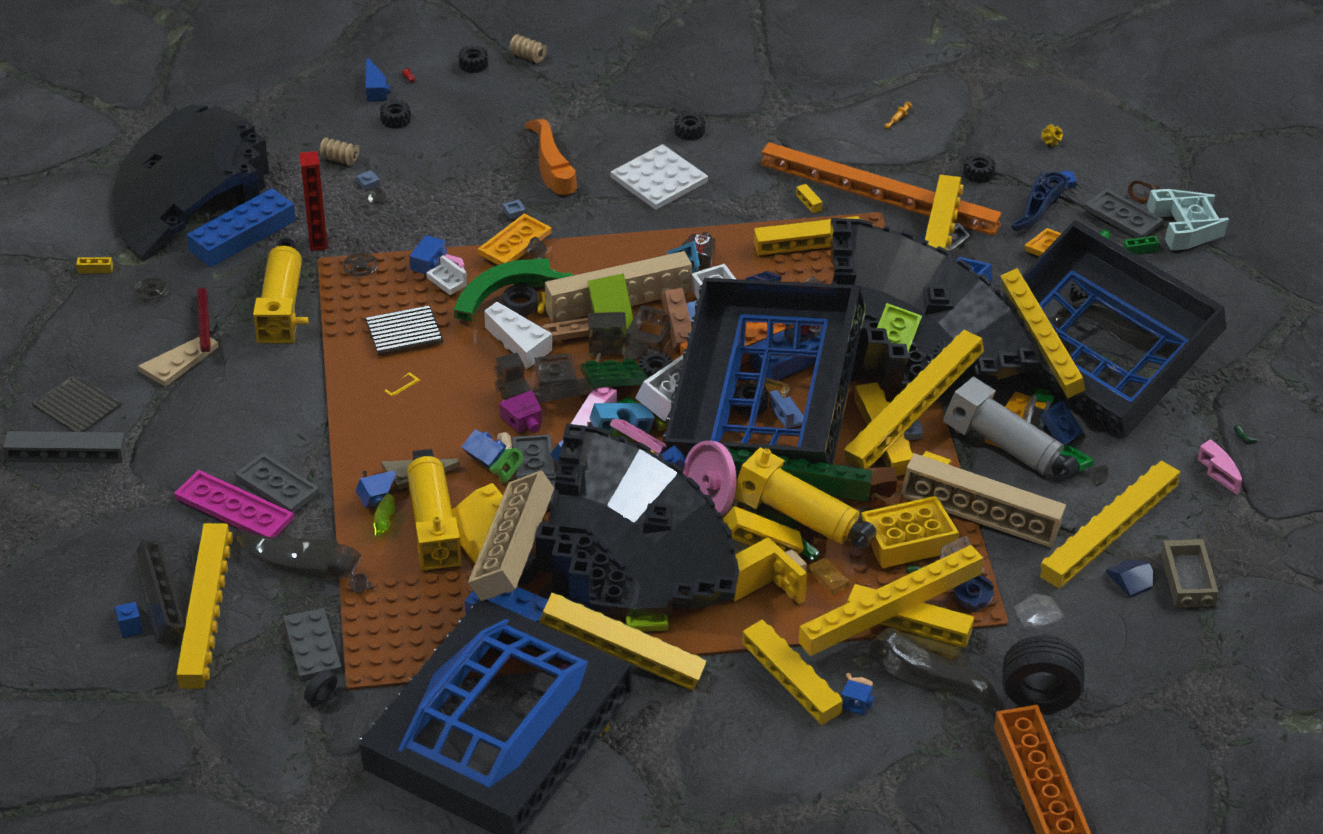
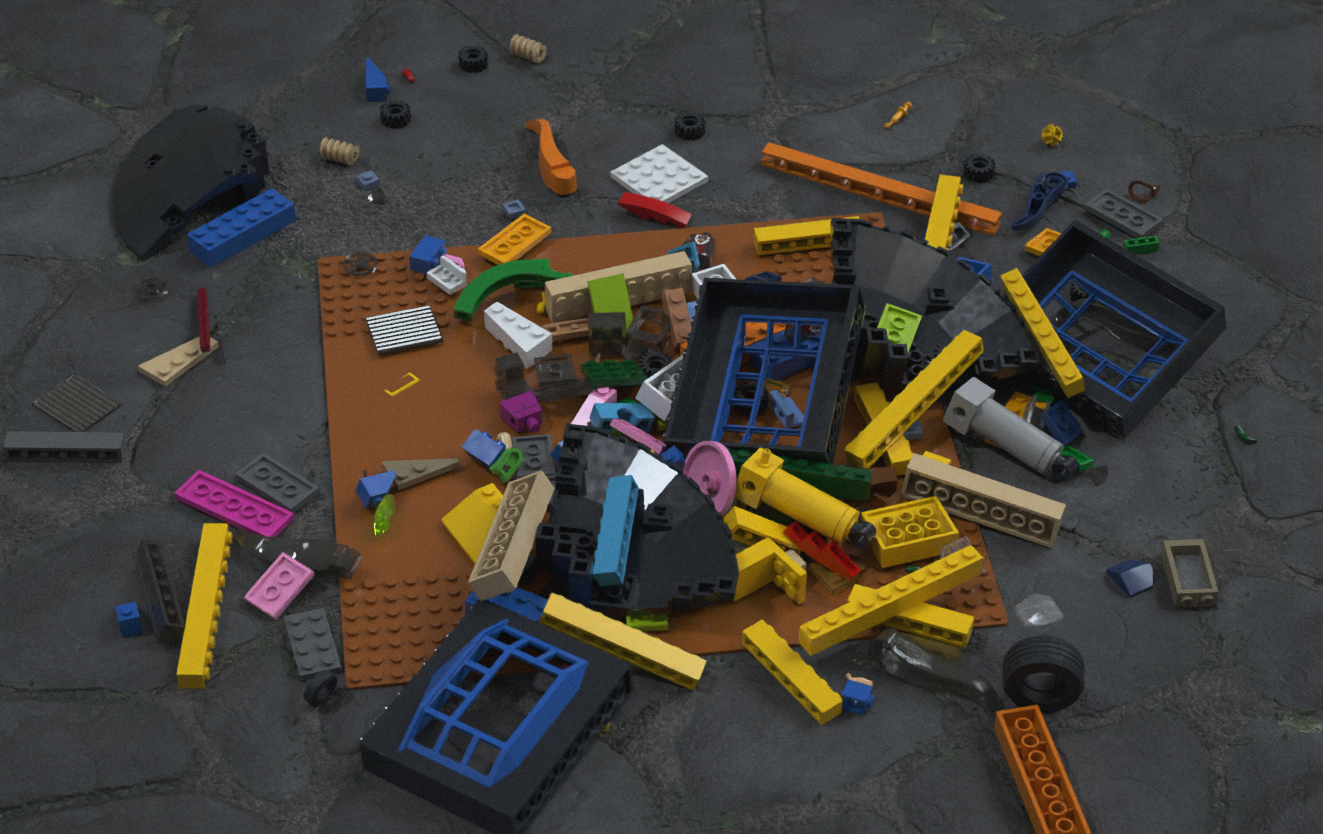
yellow piece [76,257,113,273] -> none
yellow piece [253,238,309,343] -> none
red brick [299,151,328,251] -> none
clear smoke plate [348,573,372,593] -> none
yellow piece [407,448,462,571] -> none
black tyre [502,284,538,317] -> none
clear smoke plate [526,236,547,259] -> none
yellow piece [796,184,823,213] -> none
dark blue plate [952,575,994,612] -> none
yellow brick [1040,460,1181,589] -> none
light aqua wedge [1147,189,1229,250] -> none
bright pink slope [1198,439,1242,495] -> none
none -> bright pink tile [243,552,315,621]
none -> dark azure brick [593,475,639,587]
none -> red slope [617,192,692,228]
none -> red slope [783,521,861,579]

